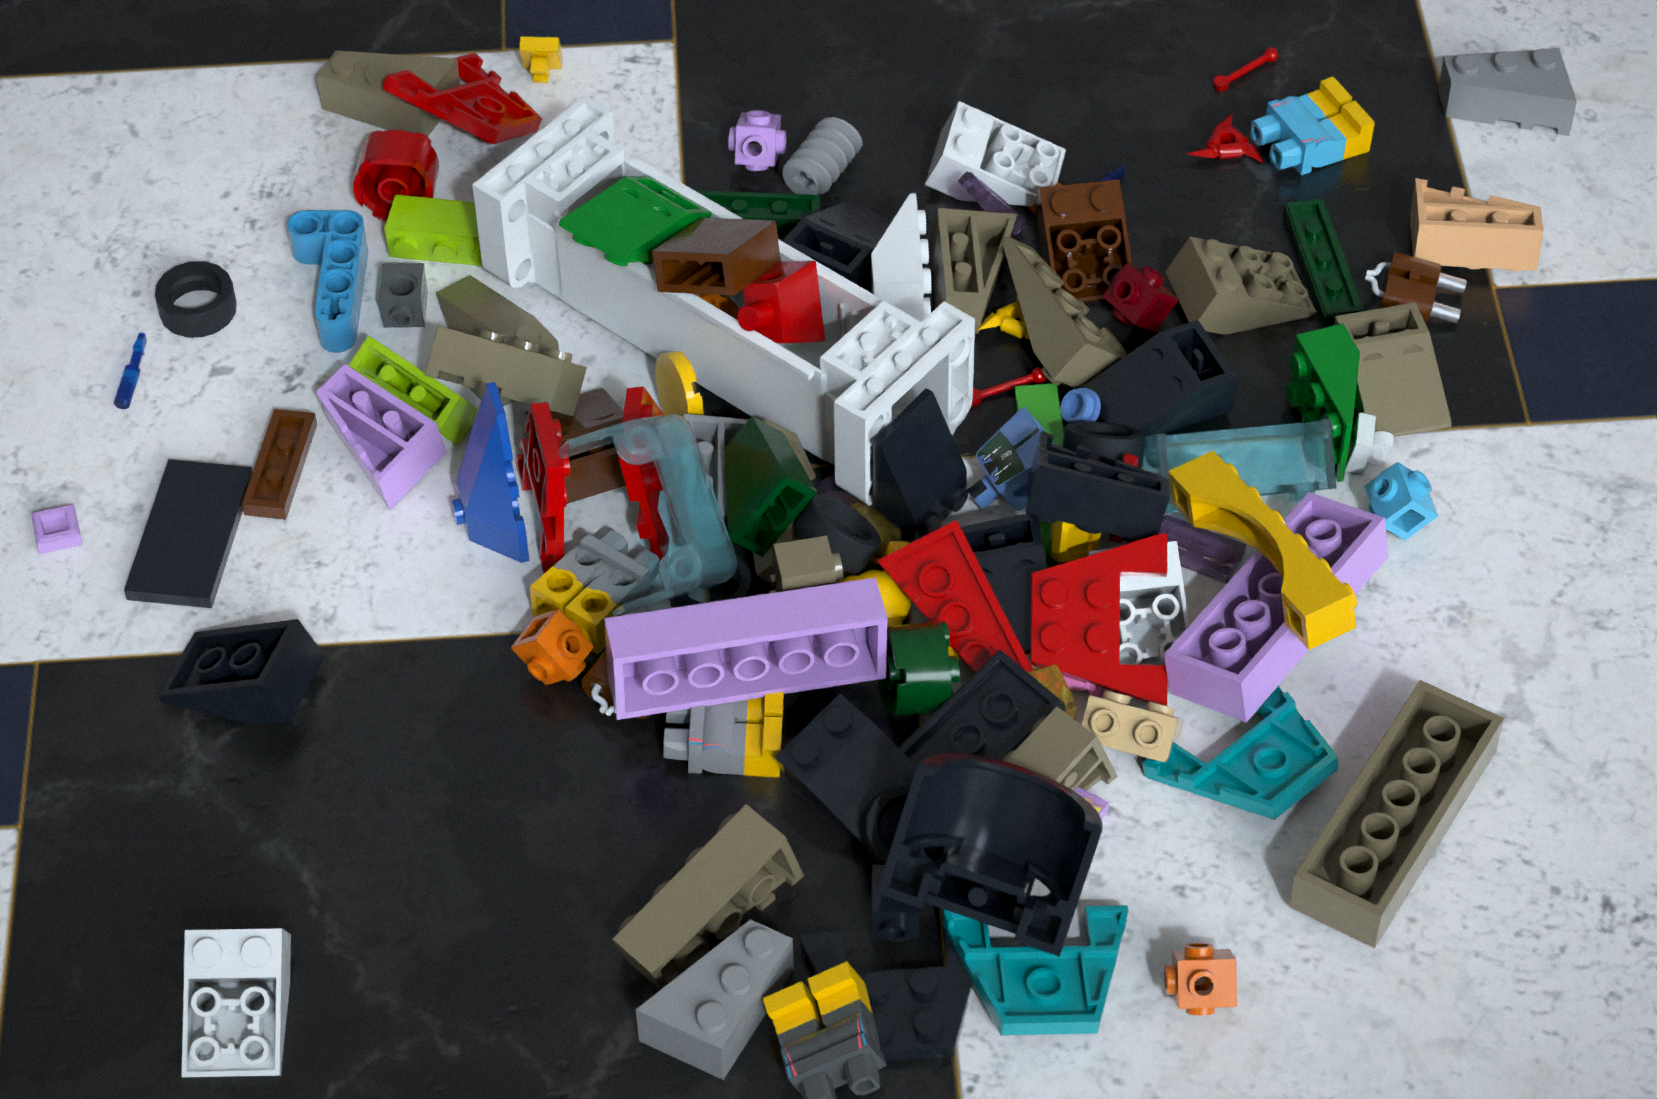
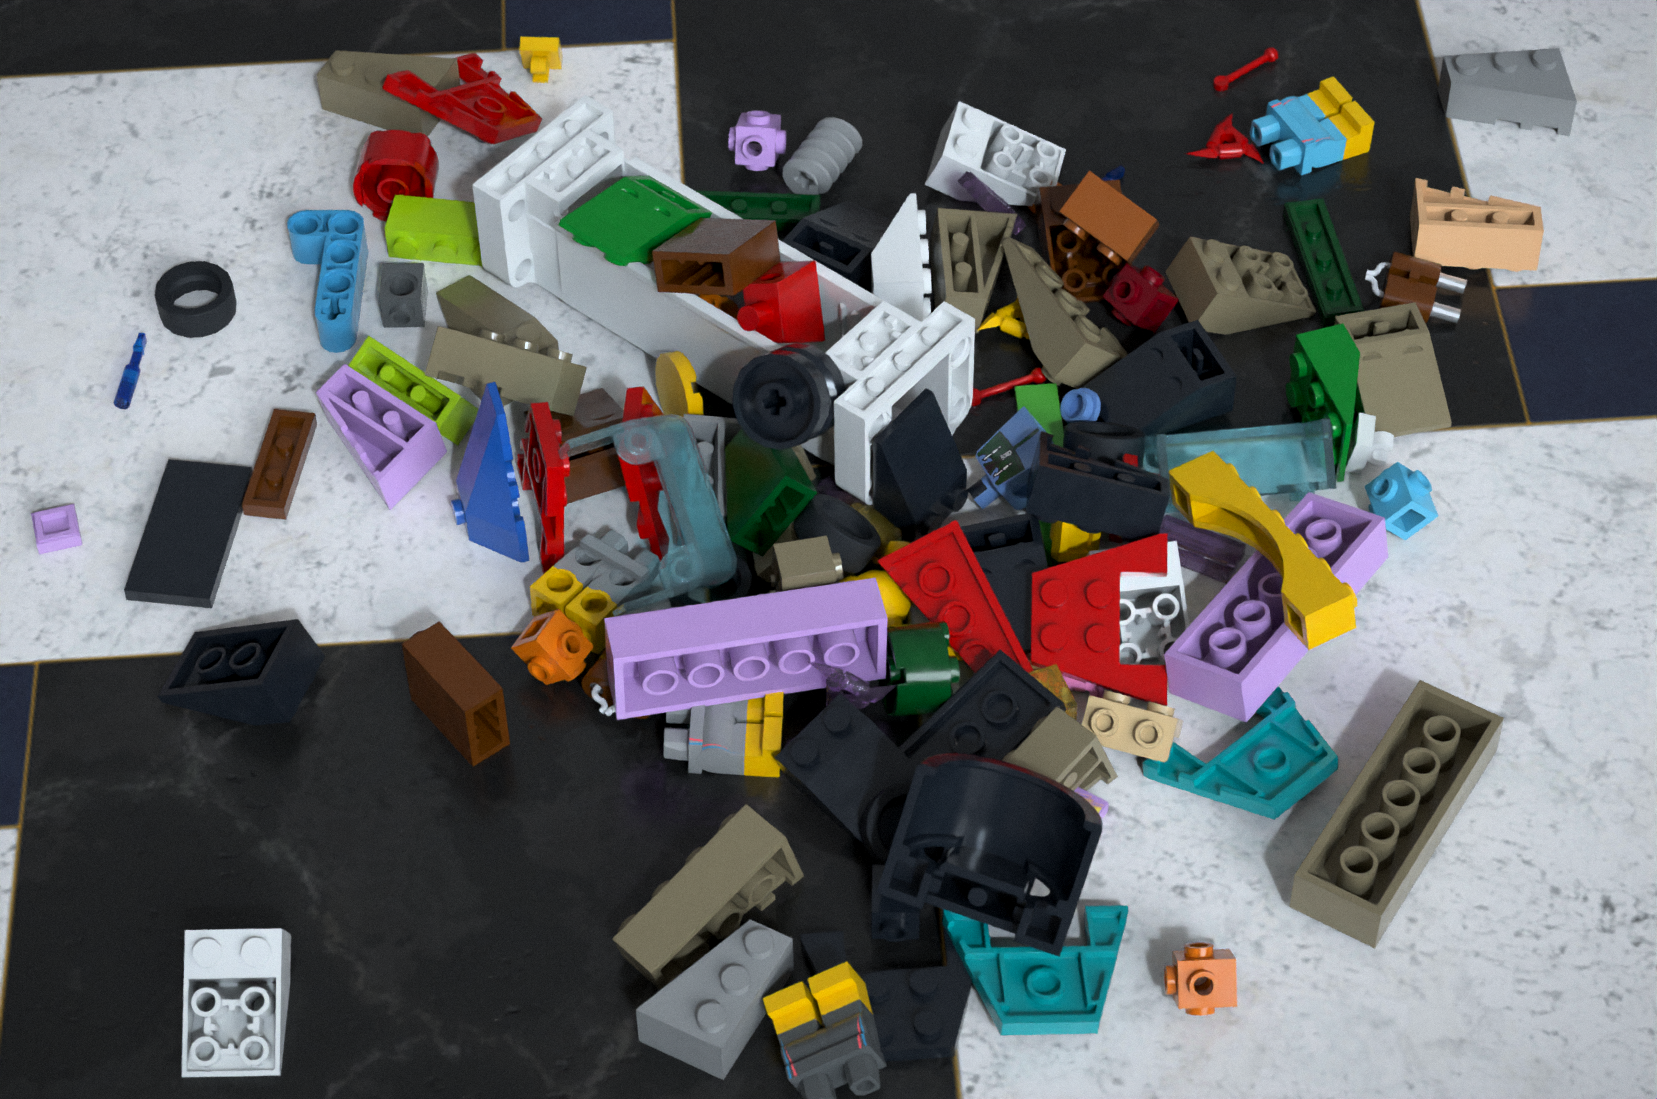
none -> reddish brown brick [402,621,510,767]
none -> black wheel [732,343,846,450]
none -> clear purple piece [807,661,896,709]
none -> dark orange brick [1060,171,1160,265]

